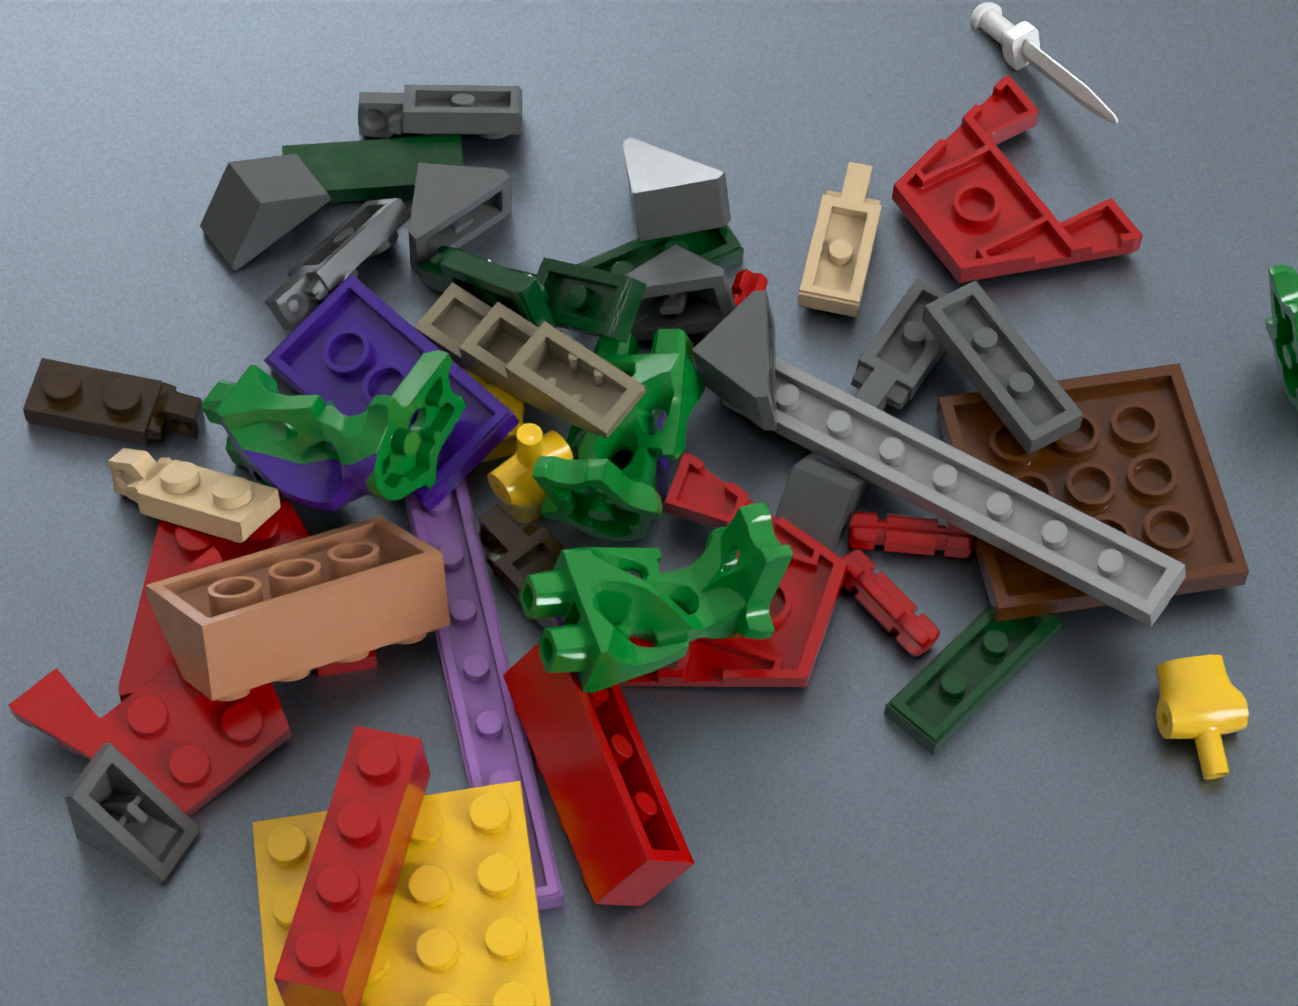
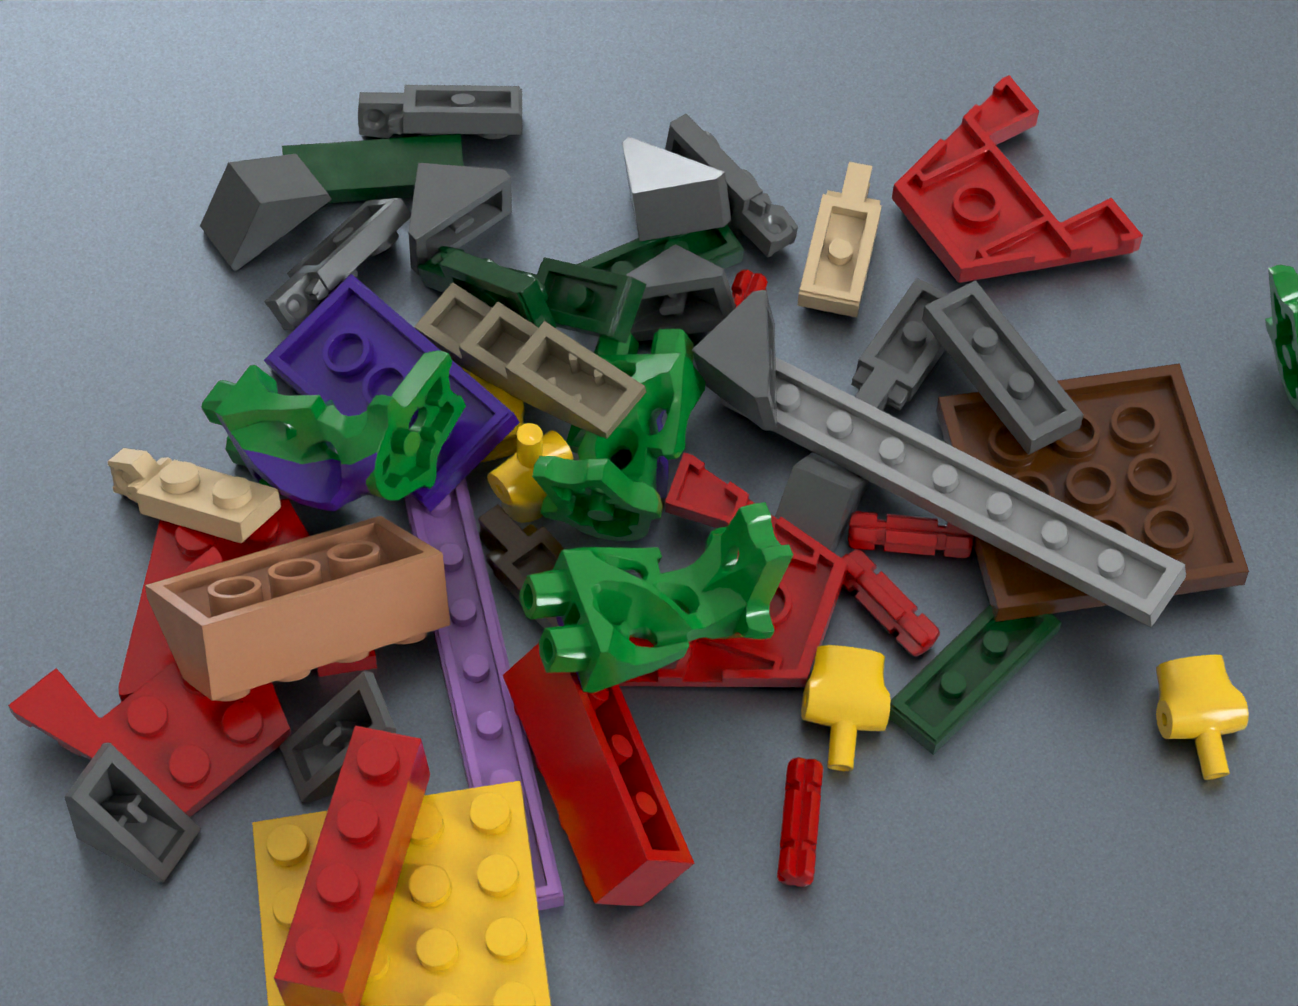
dark brown hinge [23,358,205,446] -> none
white sword [971,2,1118,124] -> none
none -> dark grey slope [280,671,396,802]
none -> dark grey hinge [665,114,798,257]
none -> red axle [777,757,823,887]
none -> yellow piece [801,645,891,771]

